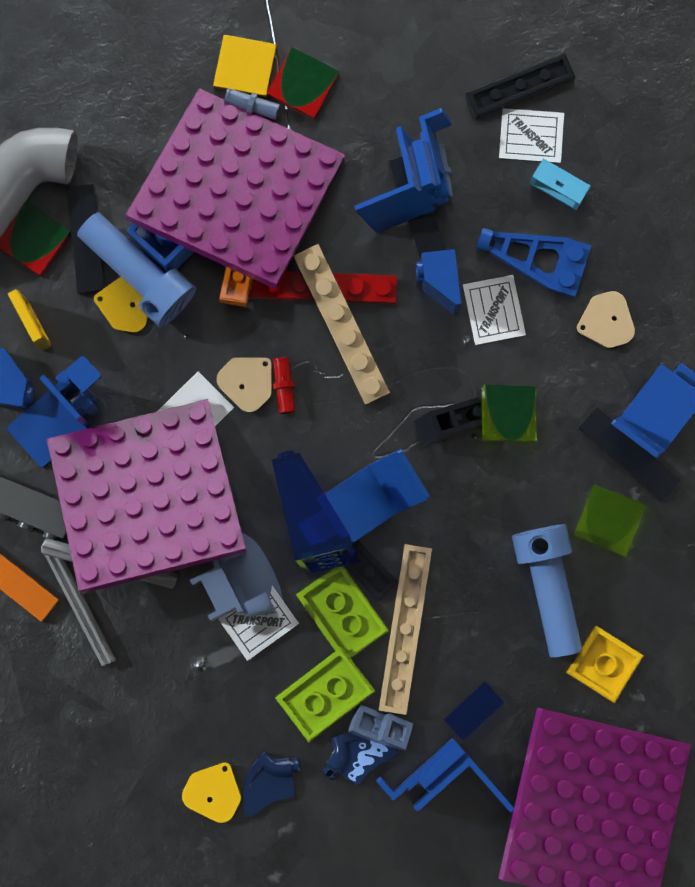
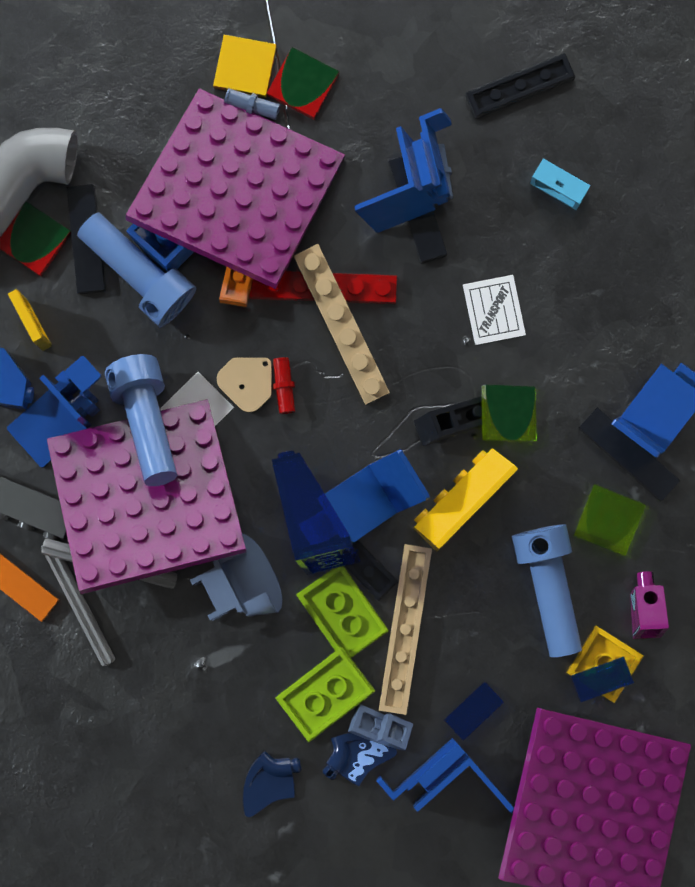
yellow piece [94,277,147,332] -> none
yellow piece [182,762,241,823] -> none
white sticker [218,585,299,661] -> none
blue slope [416,249,461,315] -> none
blue plate [476,228,591,299] -> none
white sticker [499,108,564,163] -> none
tan piece [576,291,635,348] -> none
none -> medium blue piece [104,354,177,486]
none -> yellow slope [413,448,518,552]
none -> clear blue tile [570,656,634,702]
none -> magenta torso [630,571,669,639]

